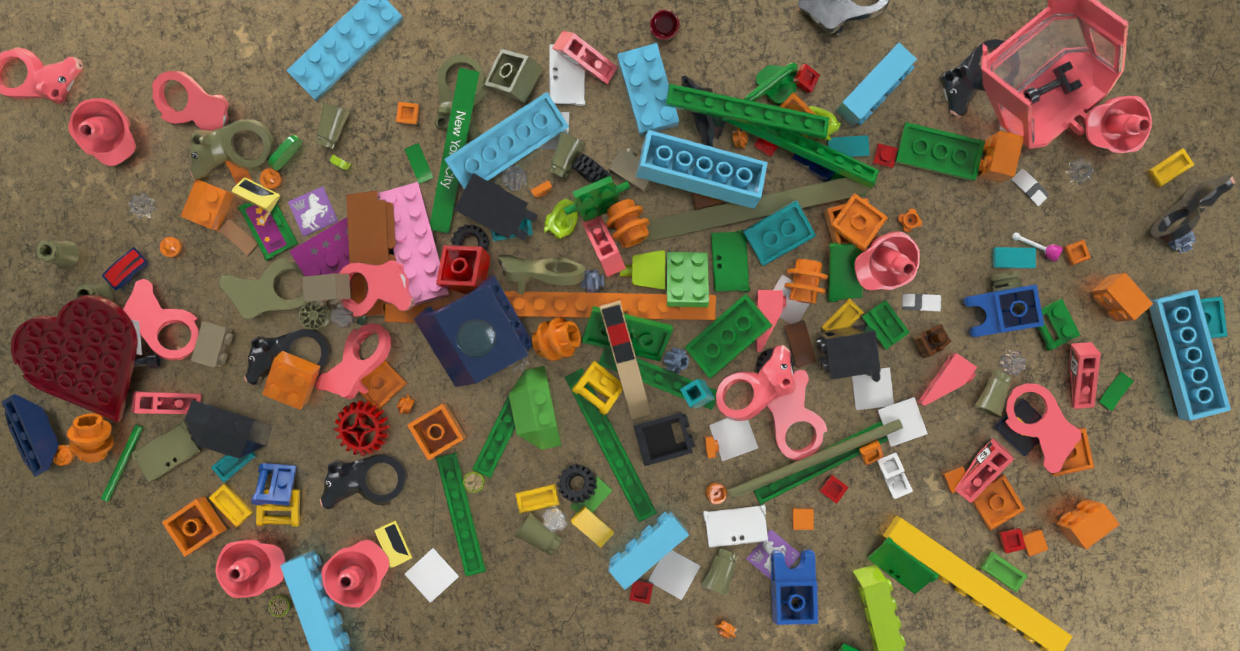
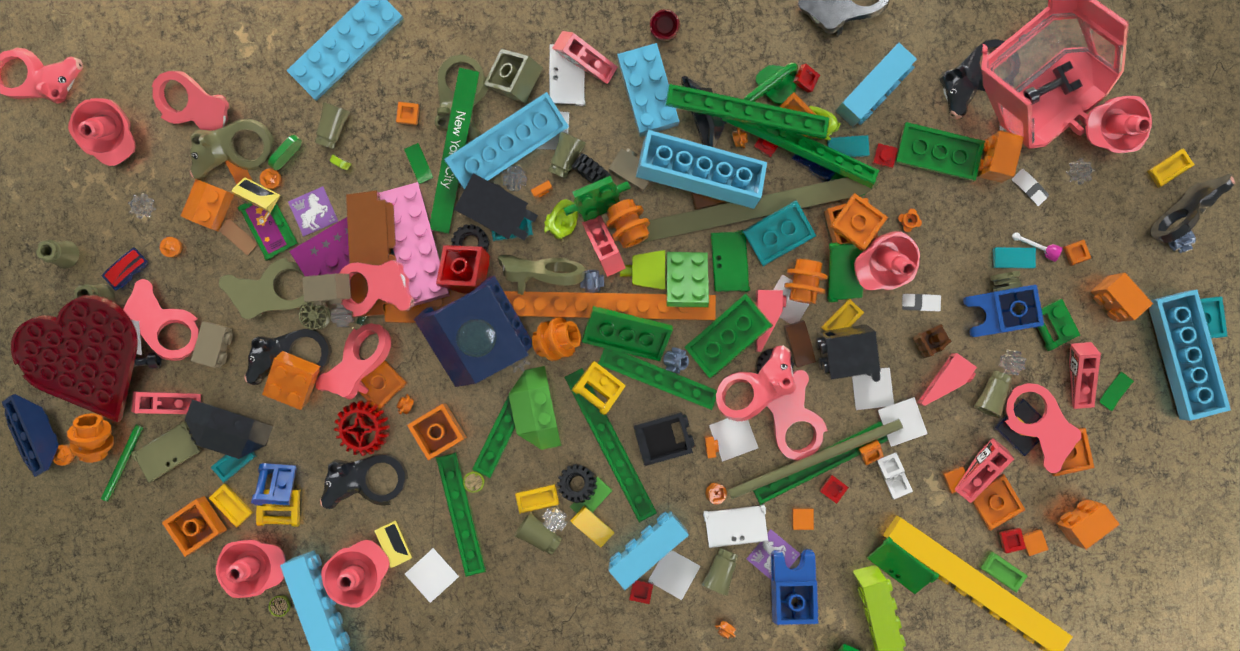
tile [600,301,651,419] -> none
teal brick [680,379,715,409] -> none
green plate [861,300,910,350] -> none

